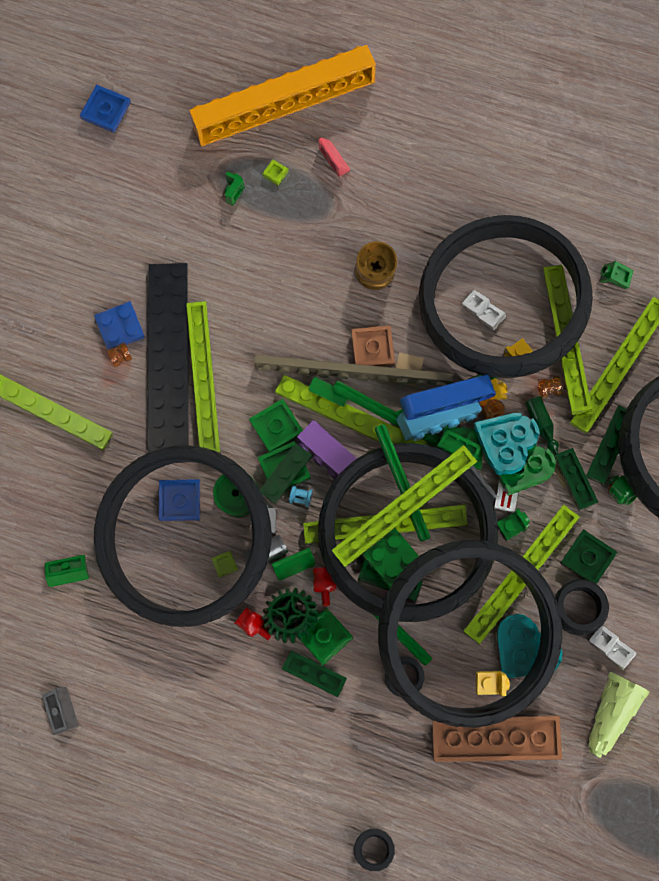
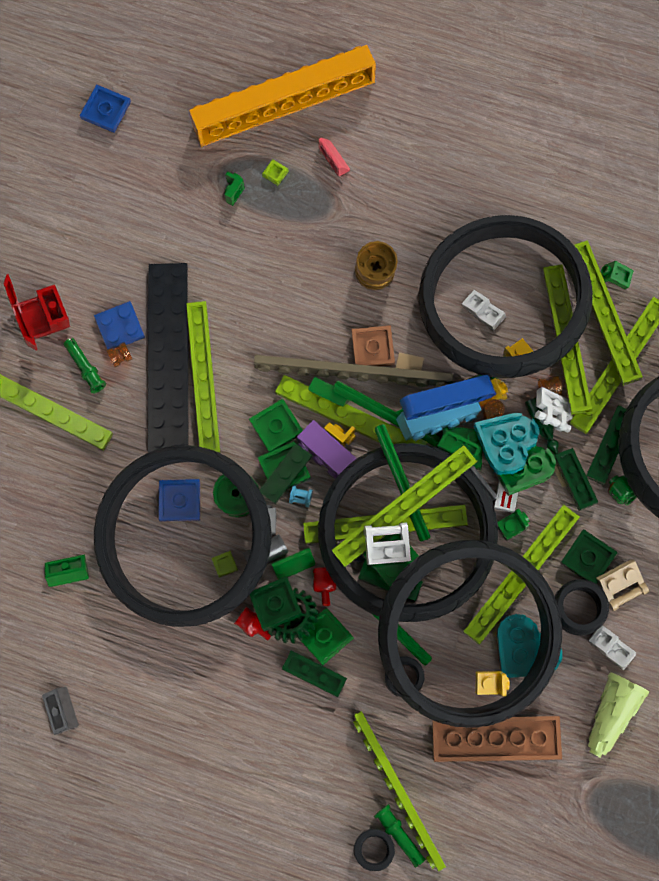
none -> red piece [3,274,70,351]
none -> green pin [63,338,106,394]
none -> dark green plate [250,576,303,631]
none -> yellow bracket [324,422,356,447]
none -> lime plate [353,711,446,871]
none -> white plate [364,523,411,565]
none -> green pin [374,804,426,868]
none -> white plate [535,387,573,433]
none -> lime plate [574,240,643,386]
none -> tan plate [596,559,649,612]

